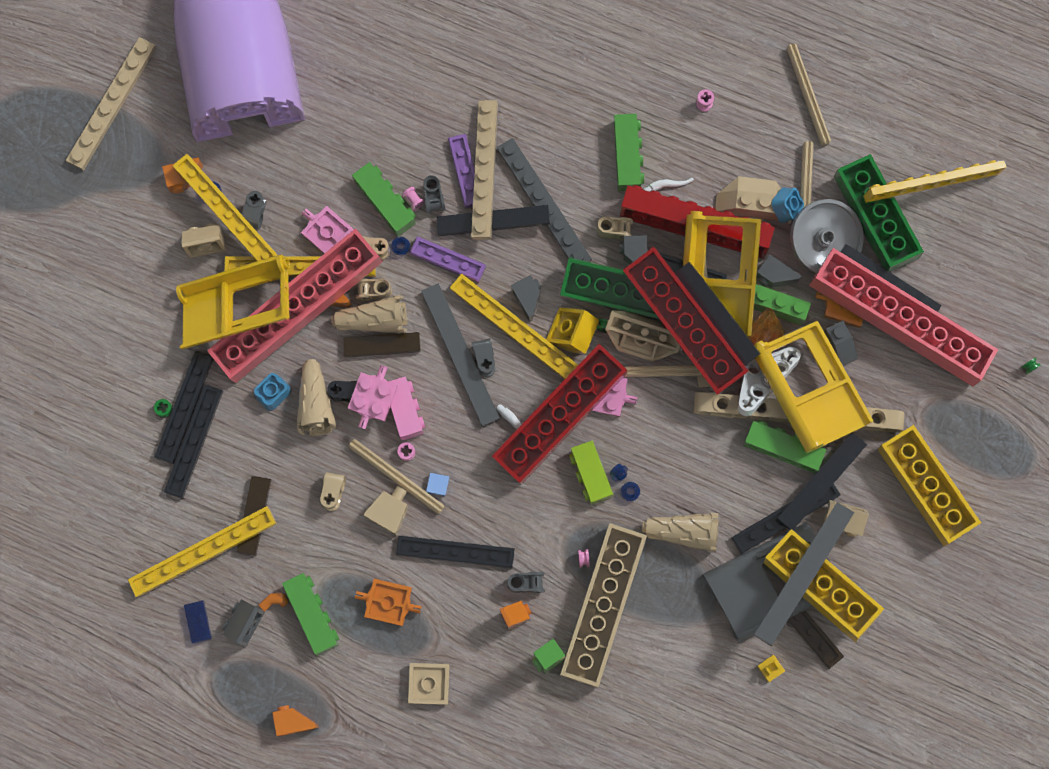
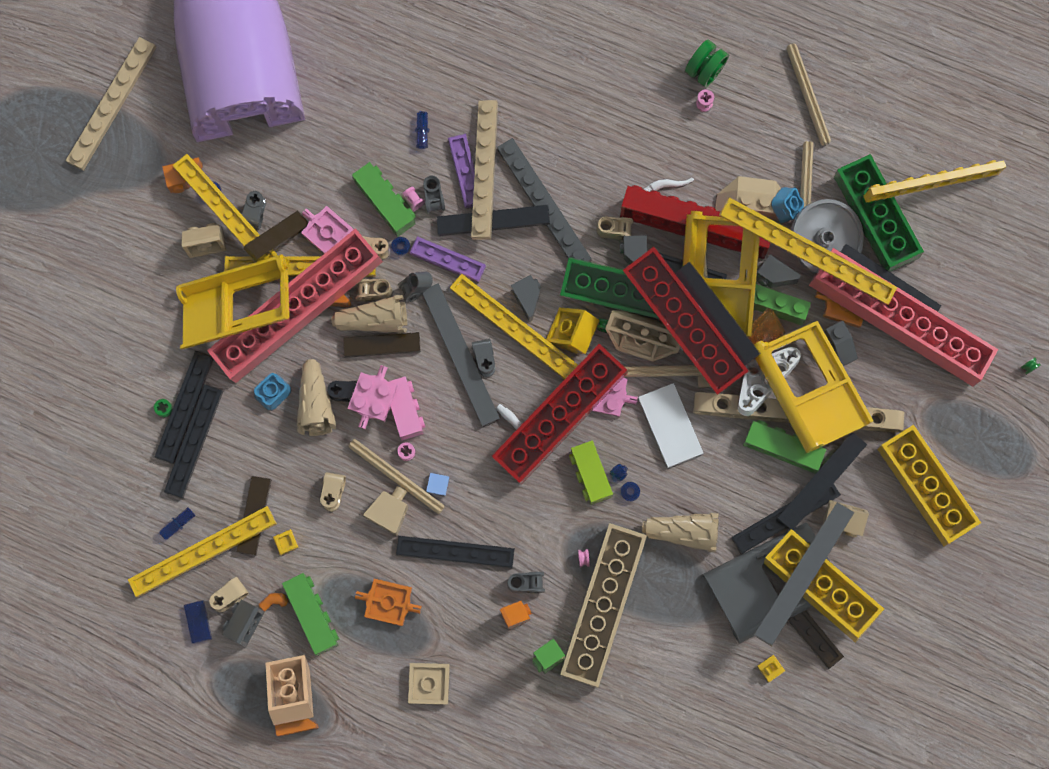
bright green brick [614,114,644,191] -> none
none -> clear blue axle [159,507,196,540]
none -> tan piece [209,577,249,613]
none -> dark brown tile [243,210,309,262]
none -> light nougat brick [266,655,314,725]
none -> yellow tile [273,529,299,555]
none -> dark grey piece [398,271,433,302]
none -> clear blue axle [415,111,430,149]
none -> white tile [638,383,703,468]
none -> green wheel [684,39,730,88]
none -> yellow plate [719,197,897,305]

